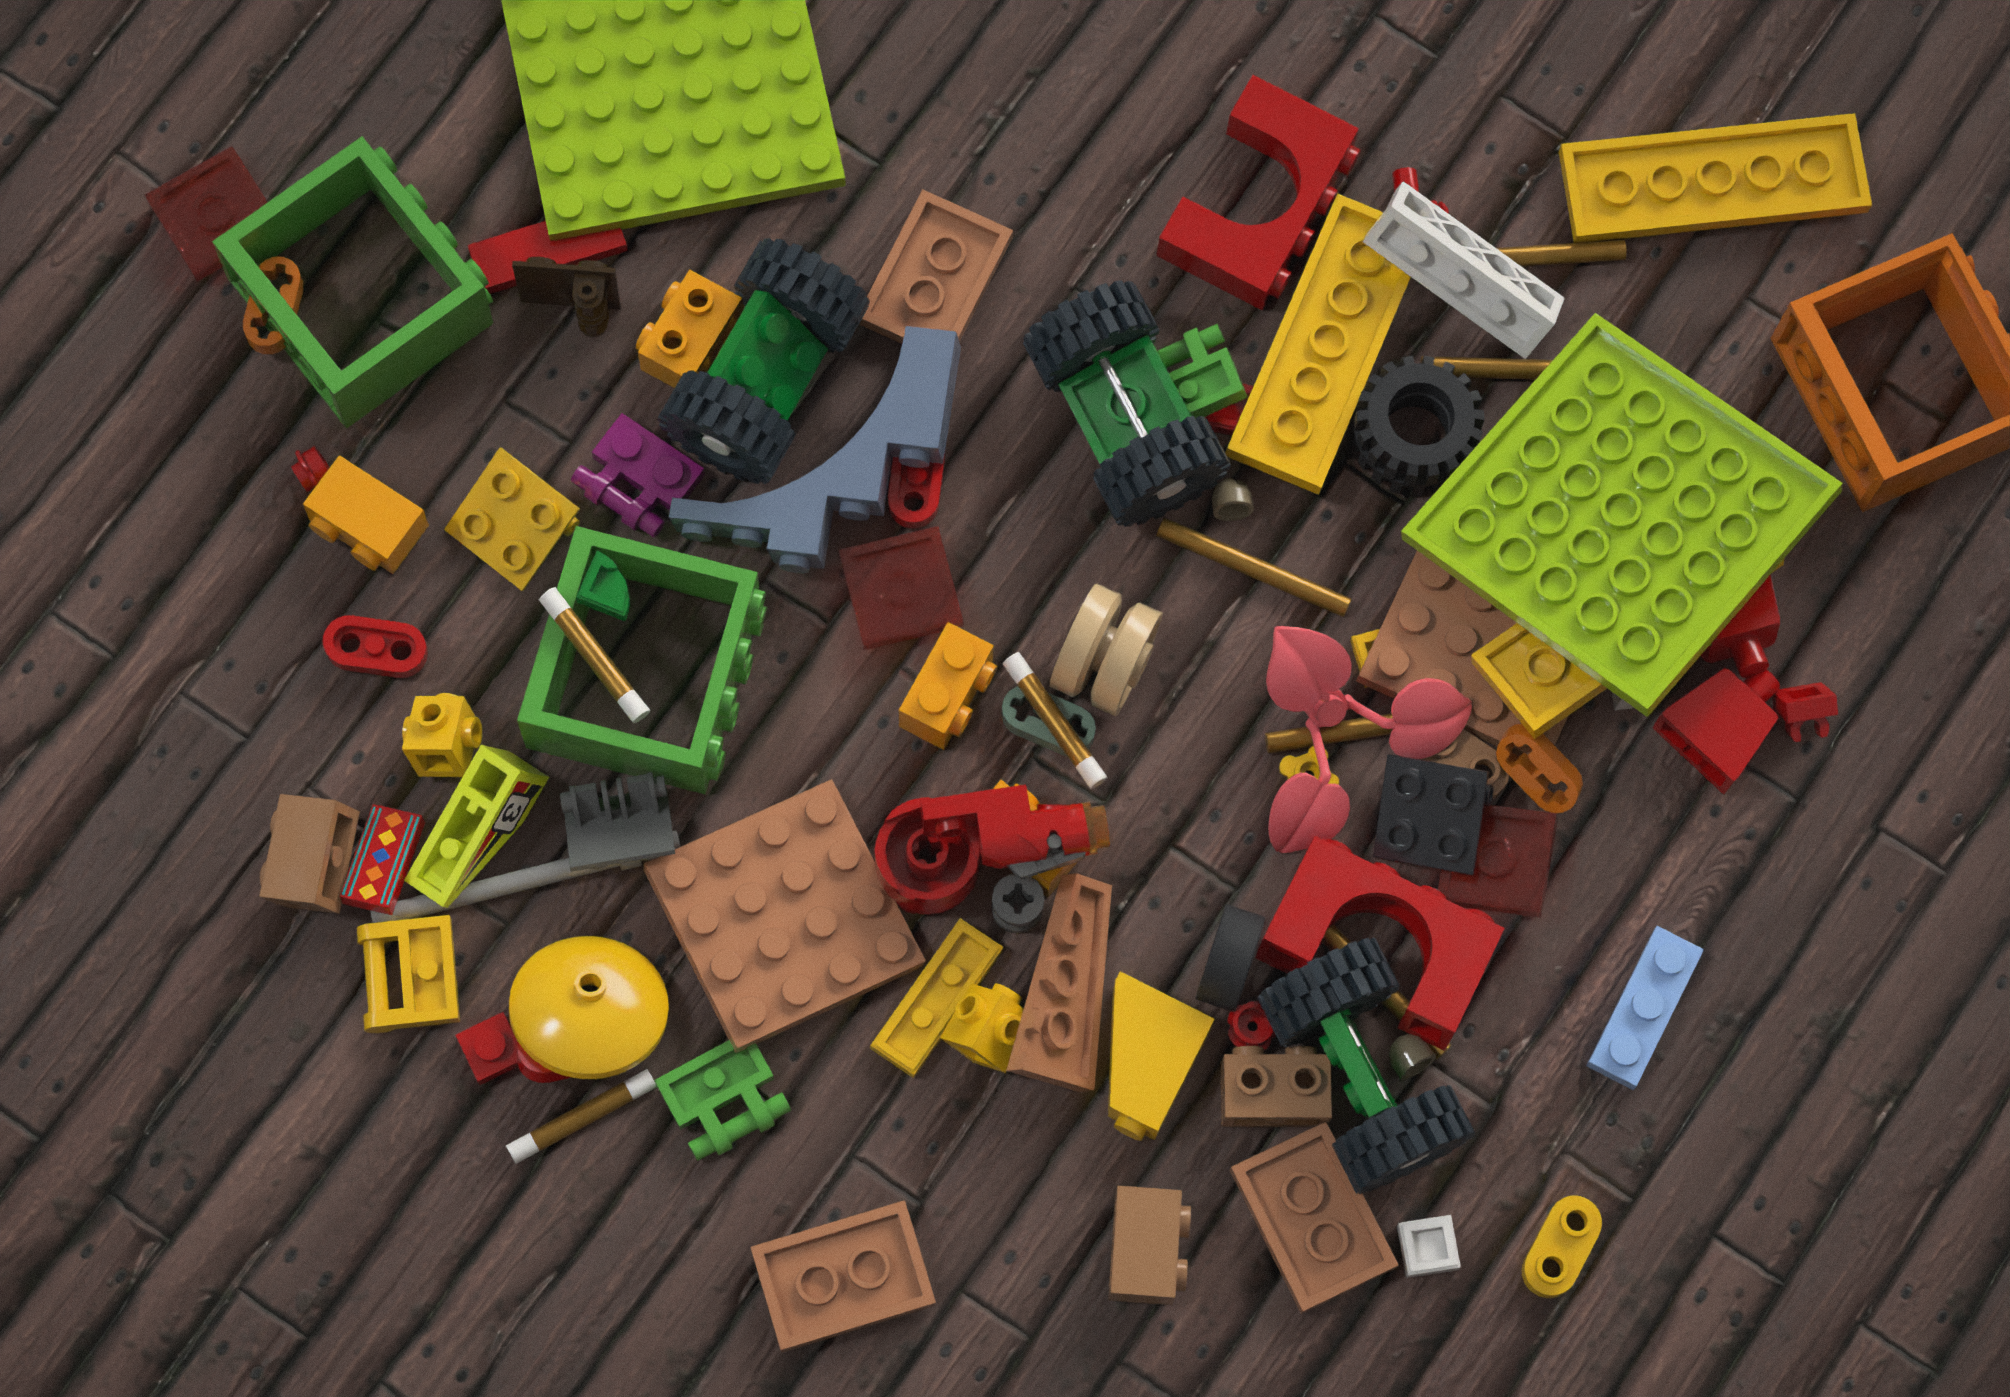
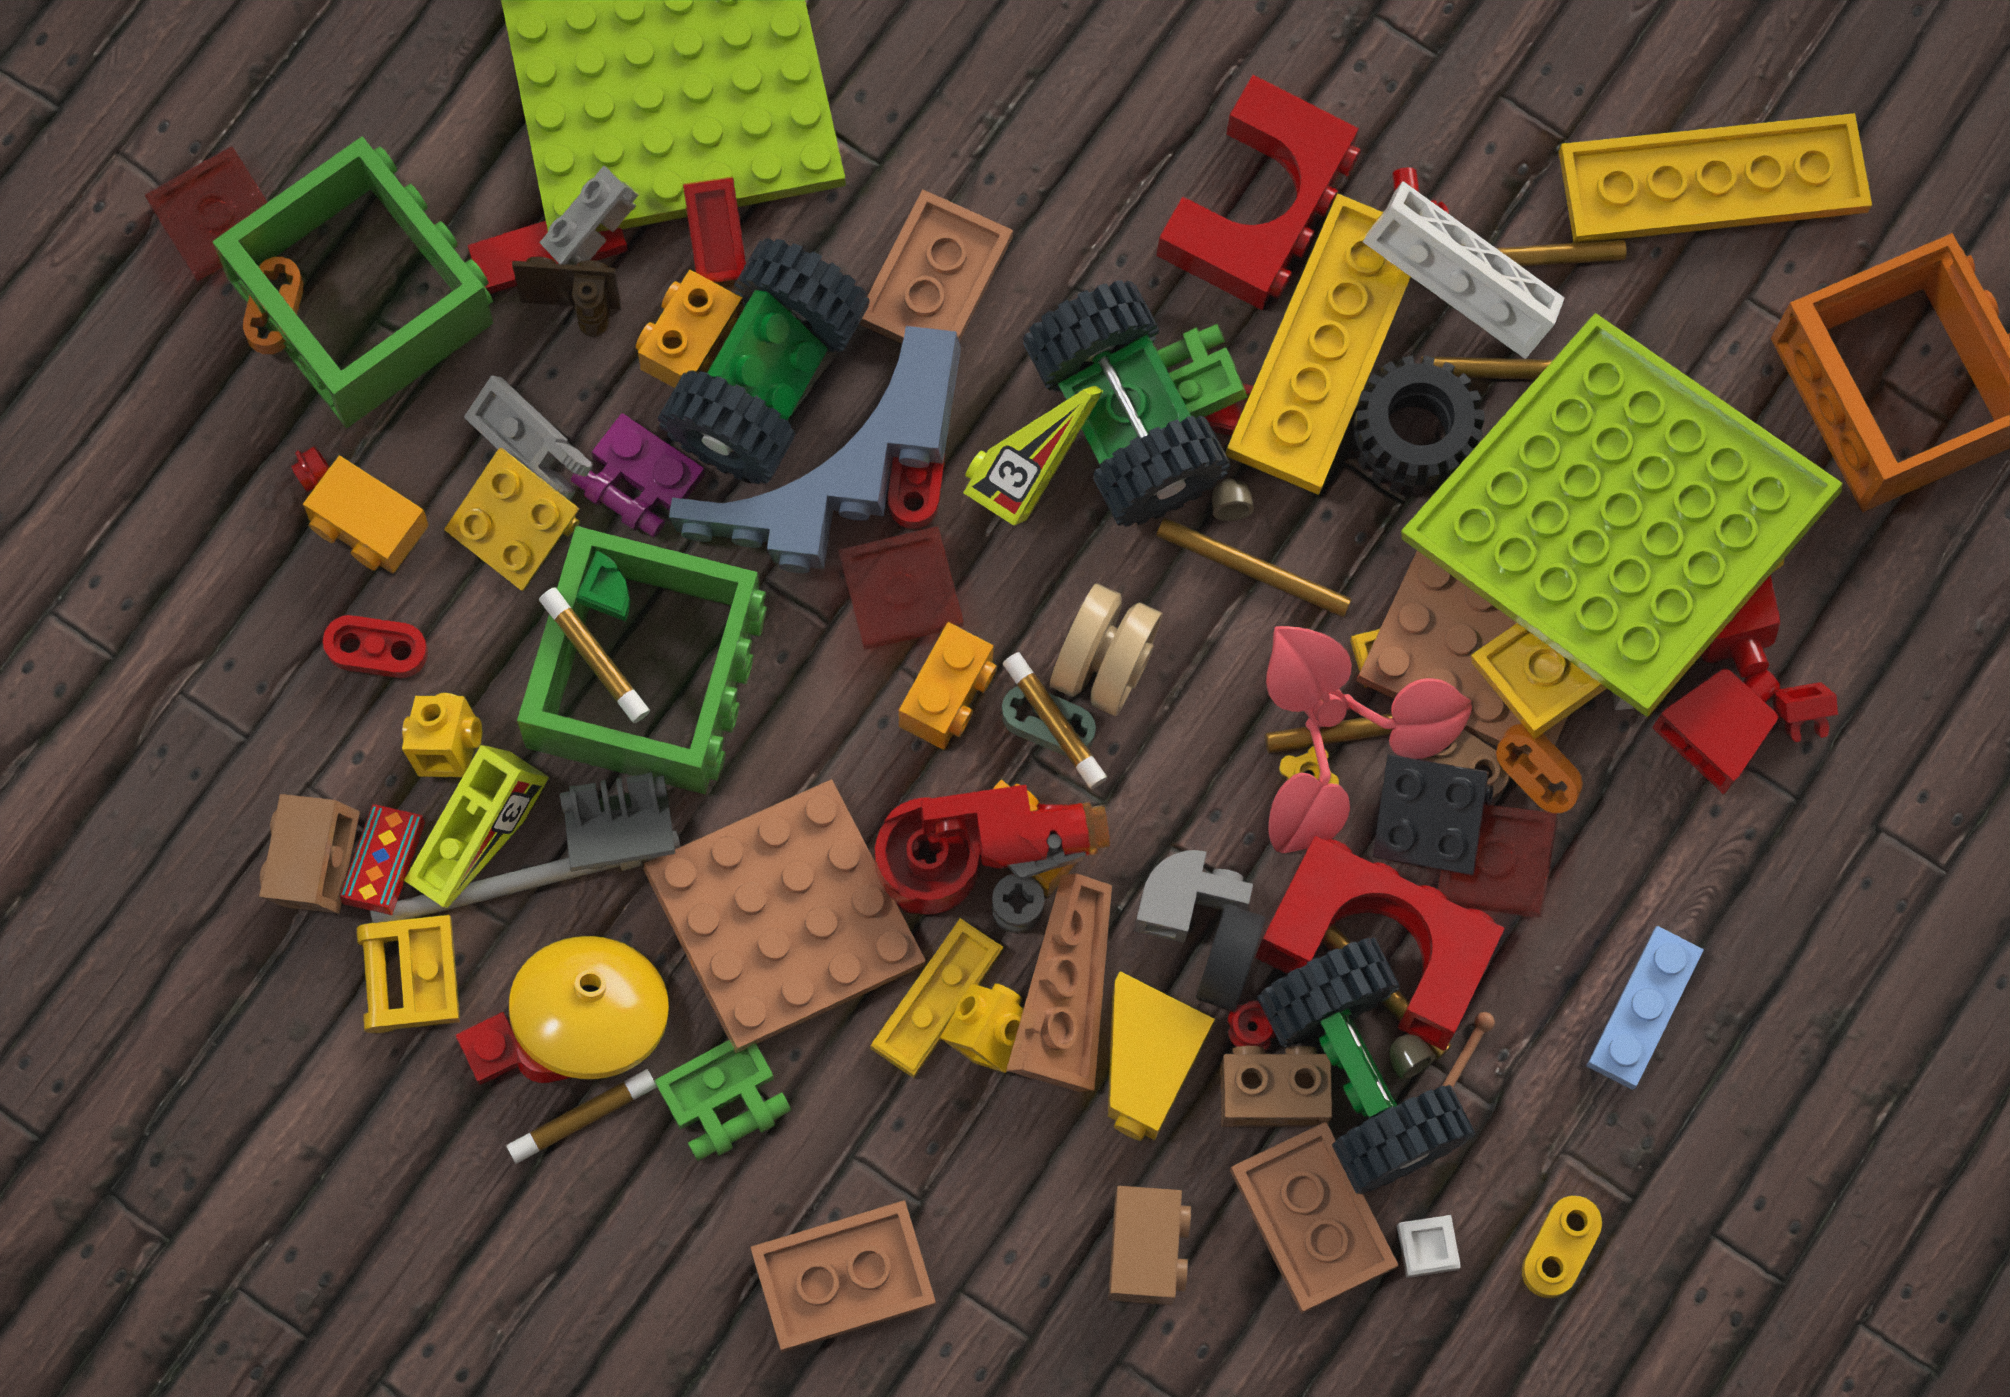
none -> light grey hinge [464,376,593,501]
none -> light grey hinge [539,166,639,265]
none -> red tile [682,176,746,283]
none -> slope [963,386,1103,526]
none -> light grey brick [1134,850,1253,943]
none -> nougat hinge [1434,1012,1495,1090]

